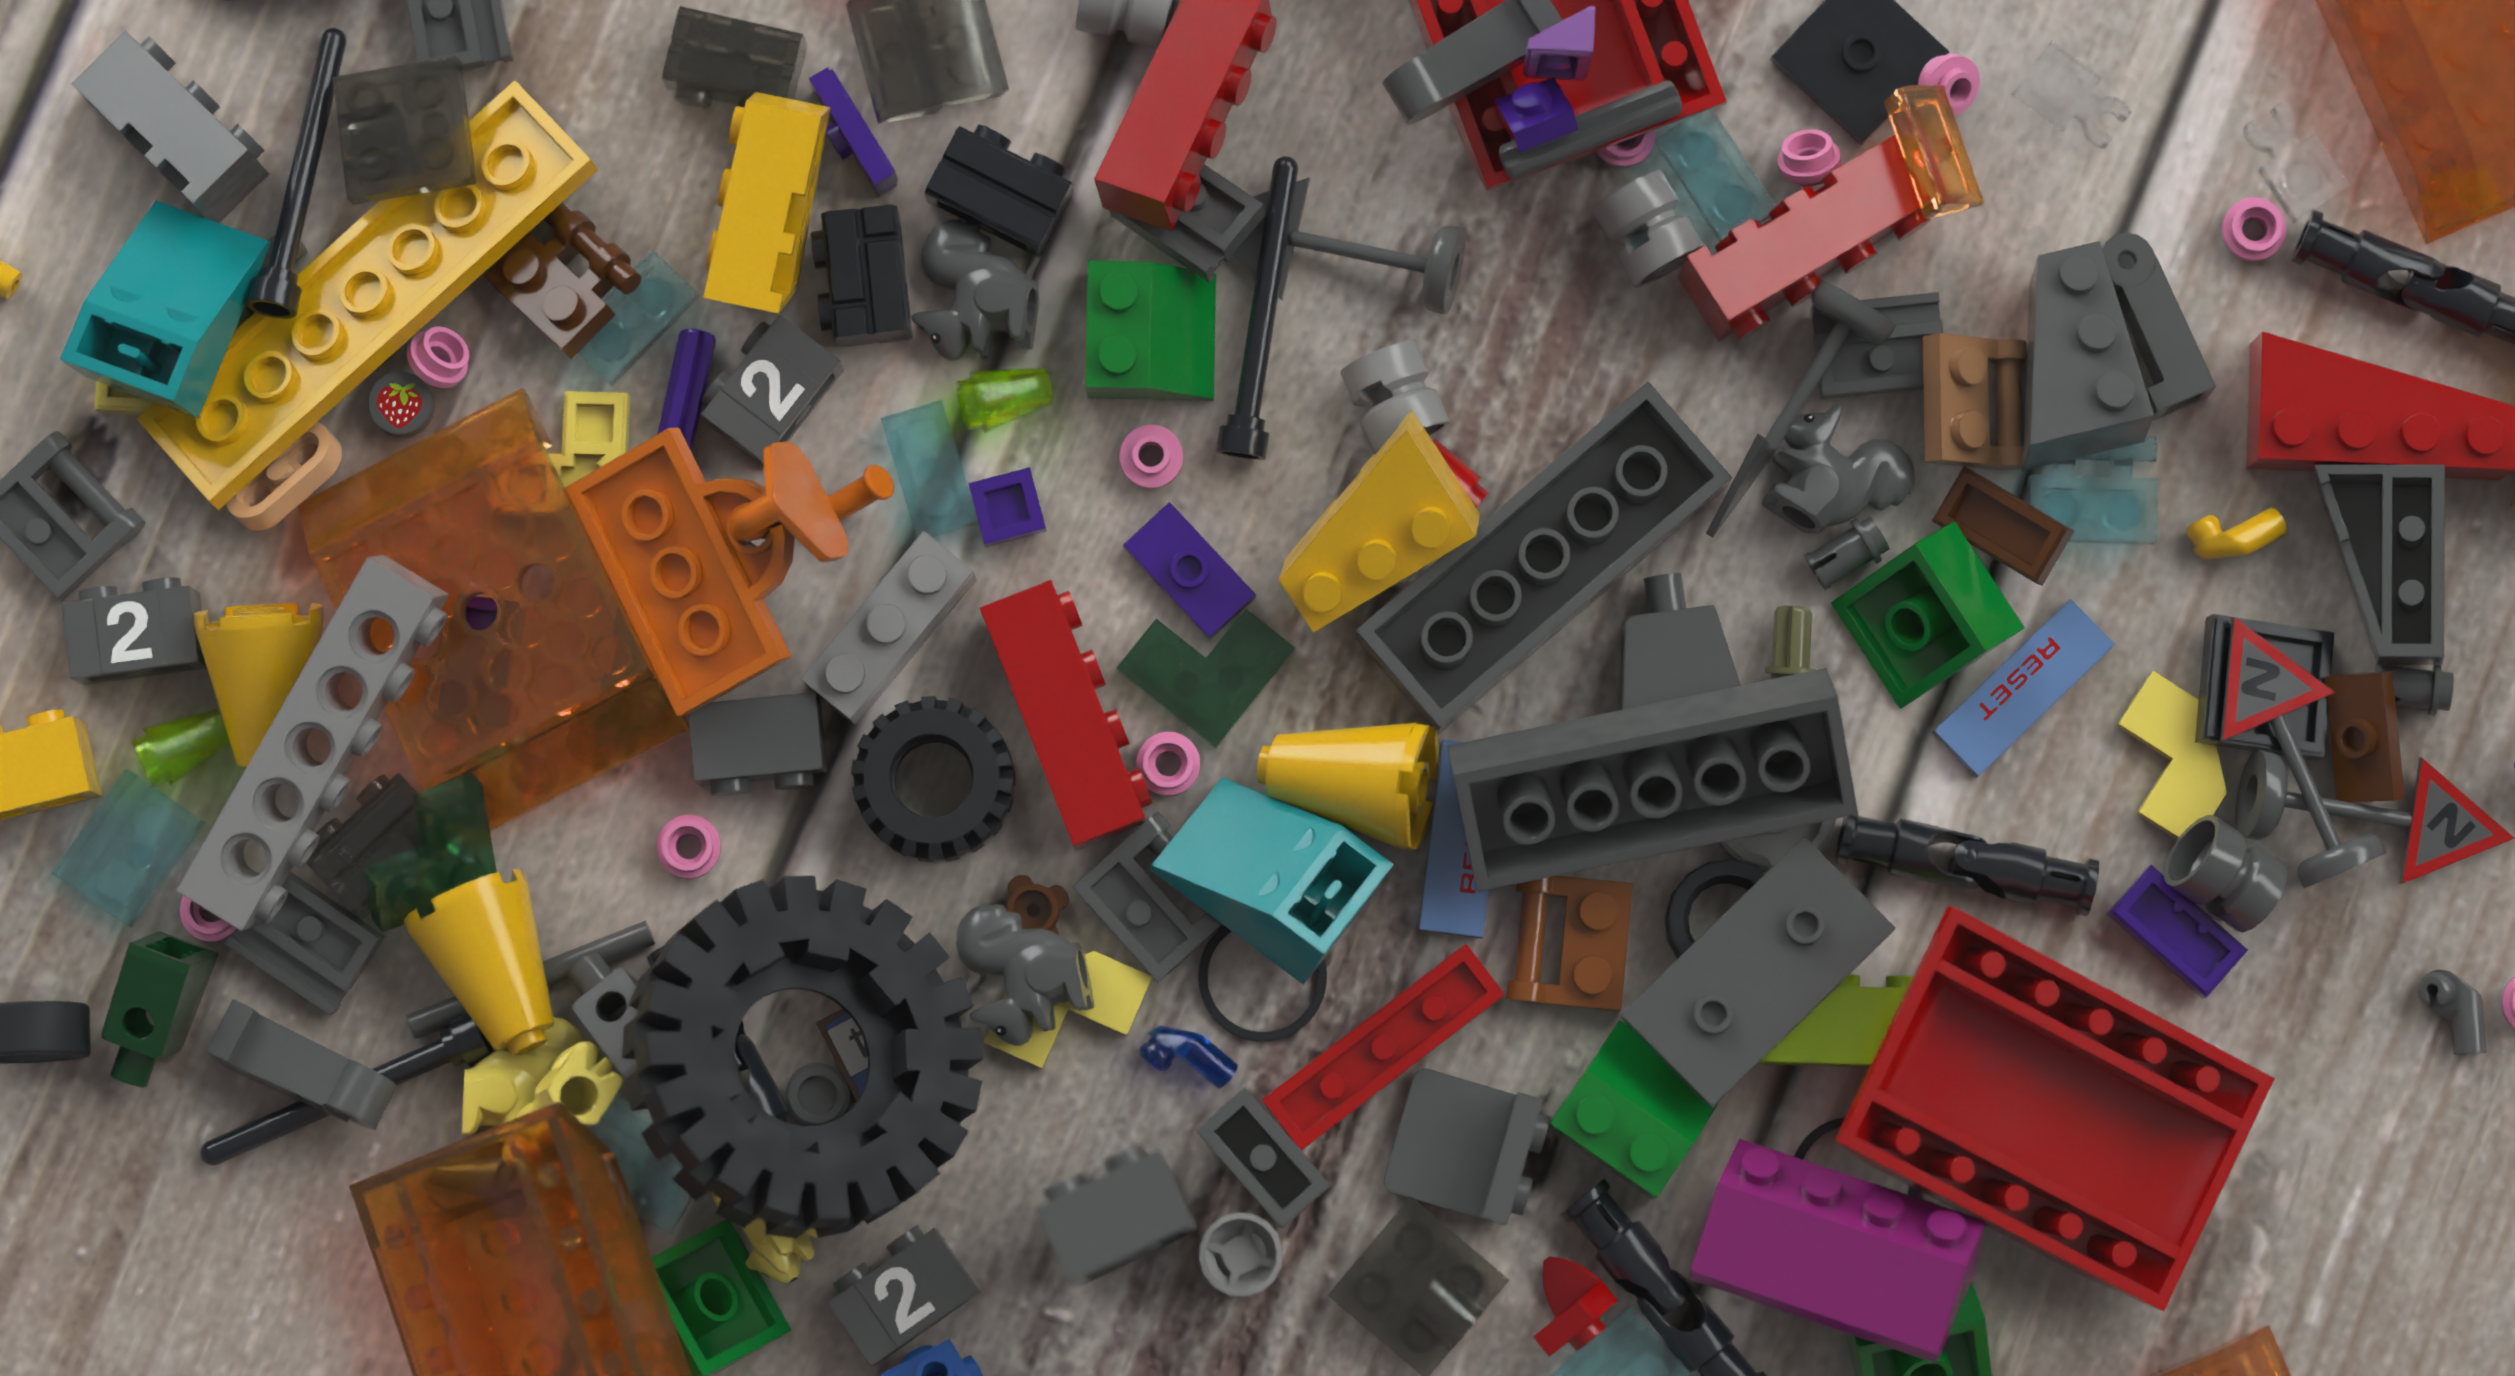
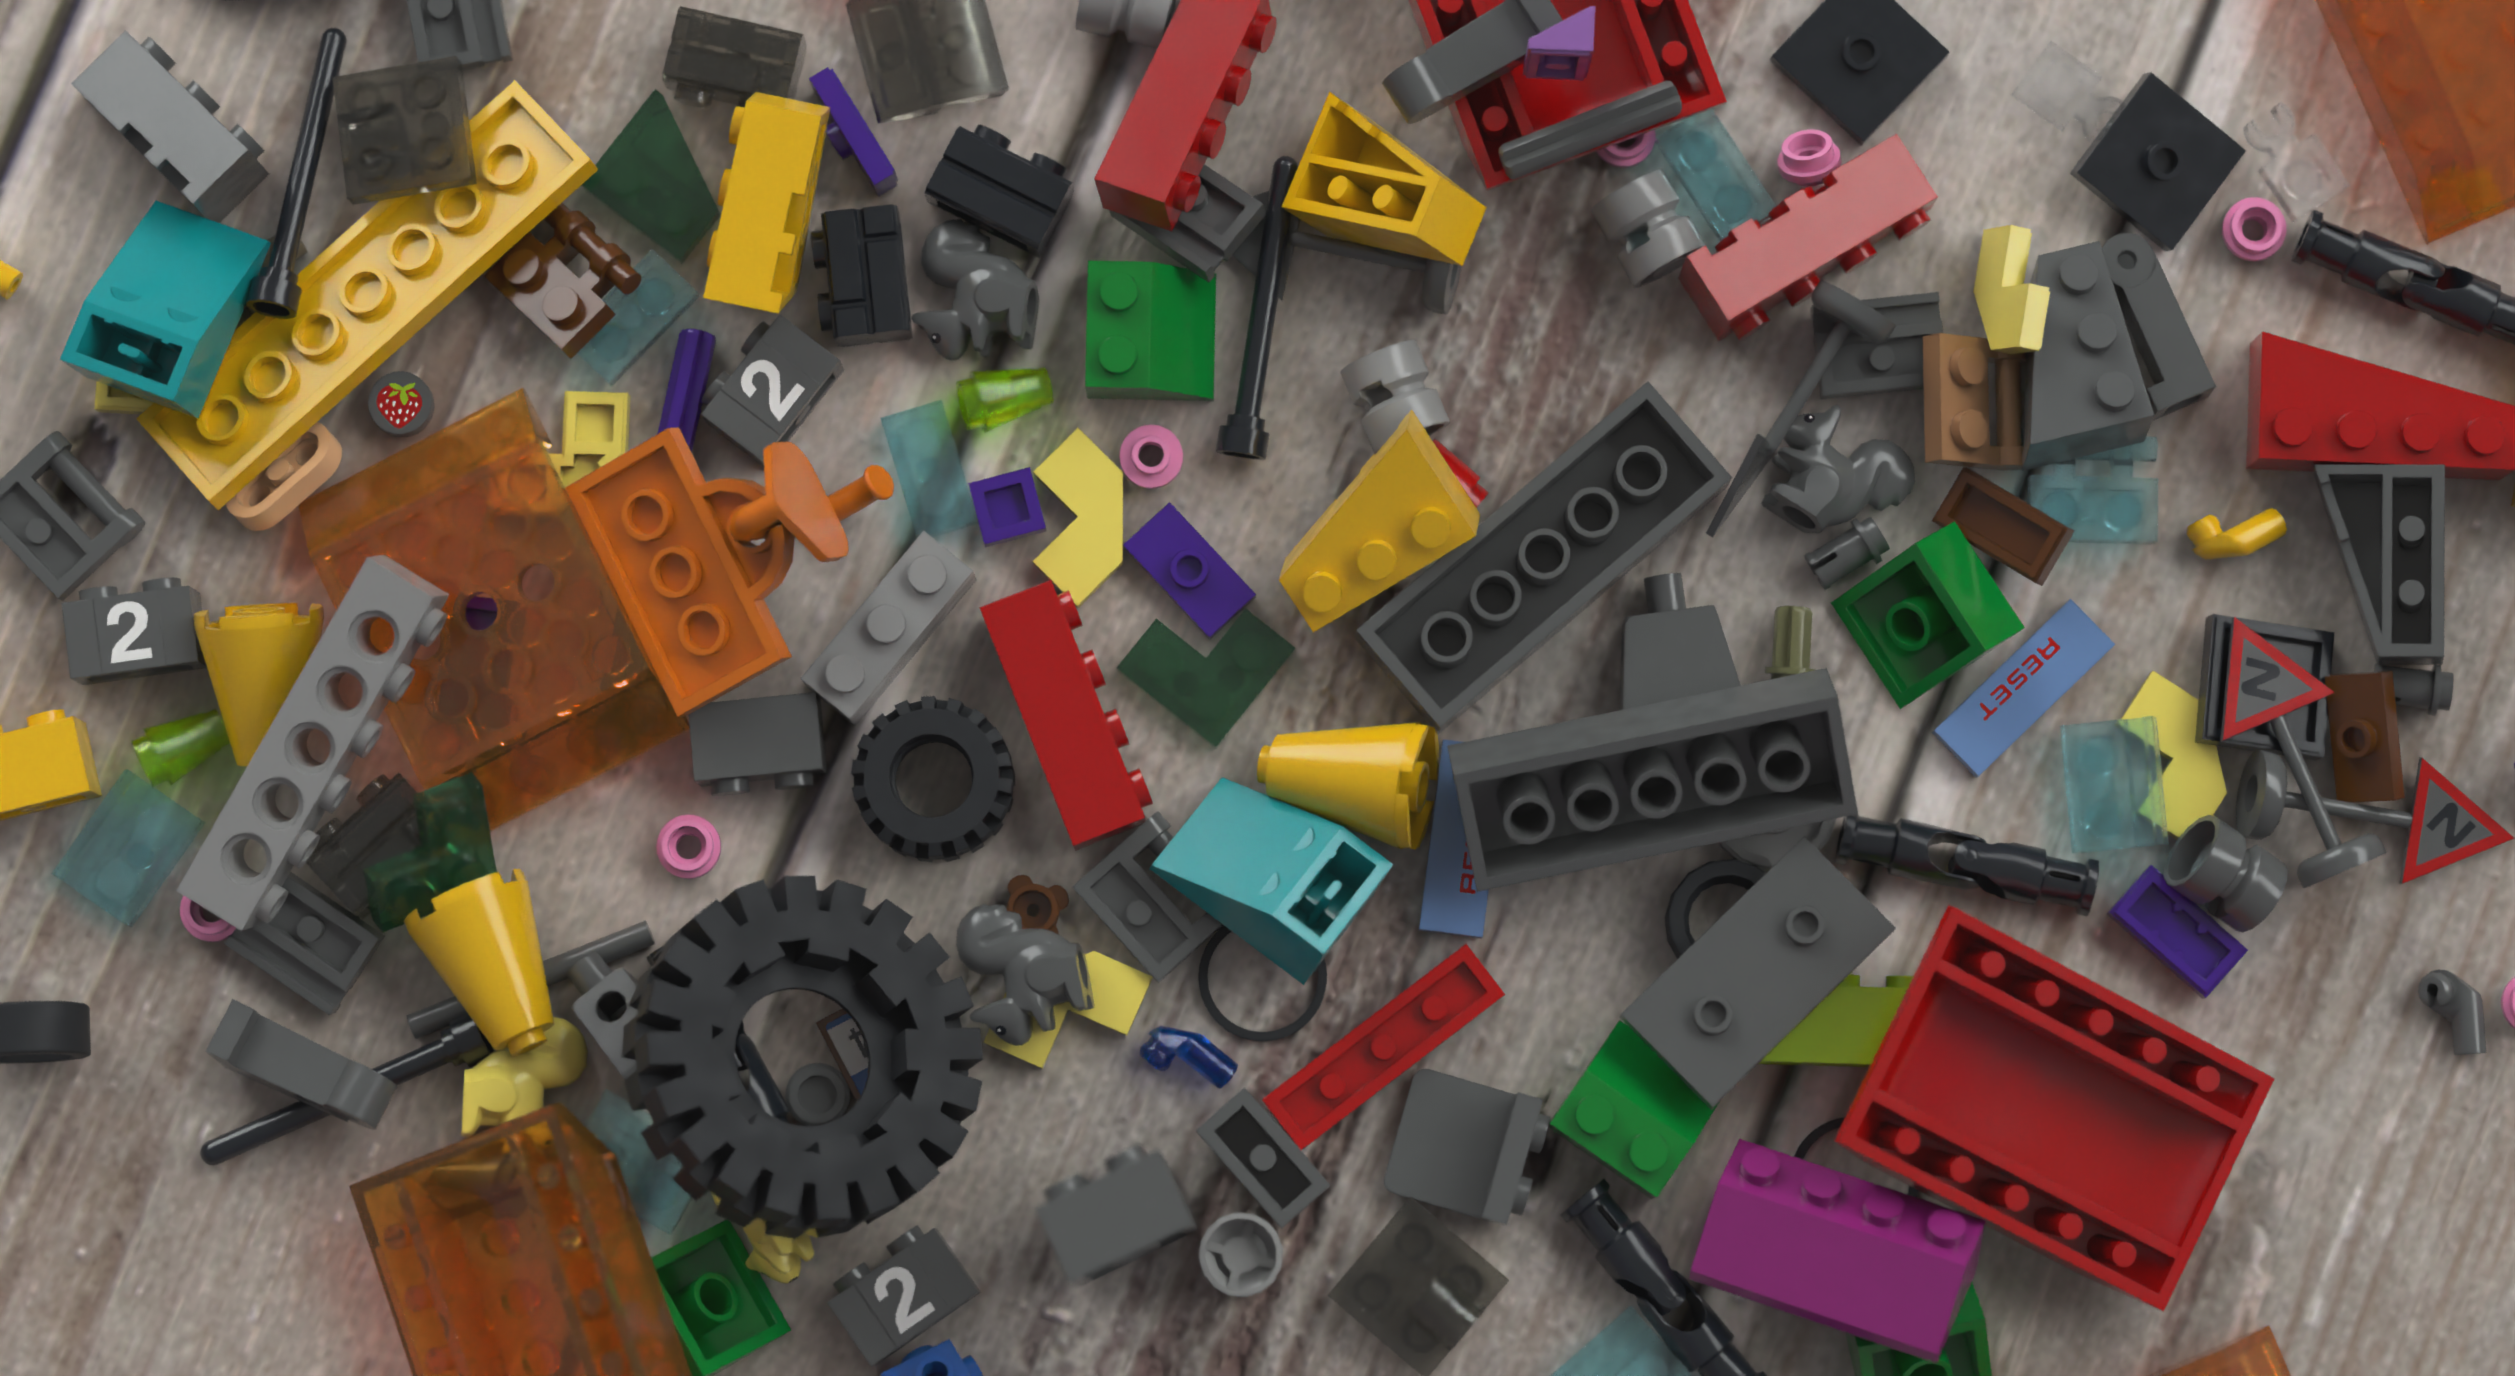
dark green torso [101,931,219,1087] -> none
bright pink plate [406,327,469,388] -> none
light yellow animal [503,1041,623,1167] -> none
bright pink plate [1136,732,1200,796] -> none
dark purple plate [1494,77,1579,153] -> none
dark orange plate [1506,876,1633,1012] -> none
red plate [1533,1256,1618,1357] -> none
clear orange slope [1884,85,1984,219] -> none
bright pink plate [1918,54,1980,117] -> none
none -> clear green wing [581,89,721,264]
none -> light yellow tile [1033,428,1123,608]
none -> yellow wedge [1281,91,1487,266]
none -> light yellow tile [1973,225,2050,354]
none -> clear light blue plate [2060,716,2169,854]
none -> black plate [2070,72,2246,251]

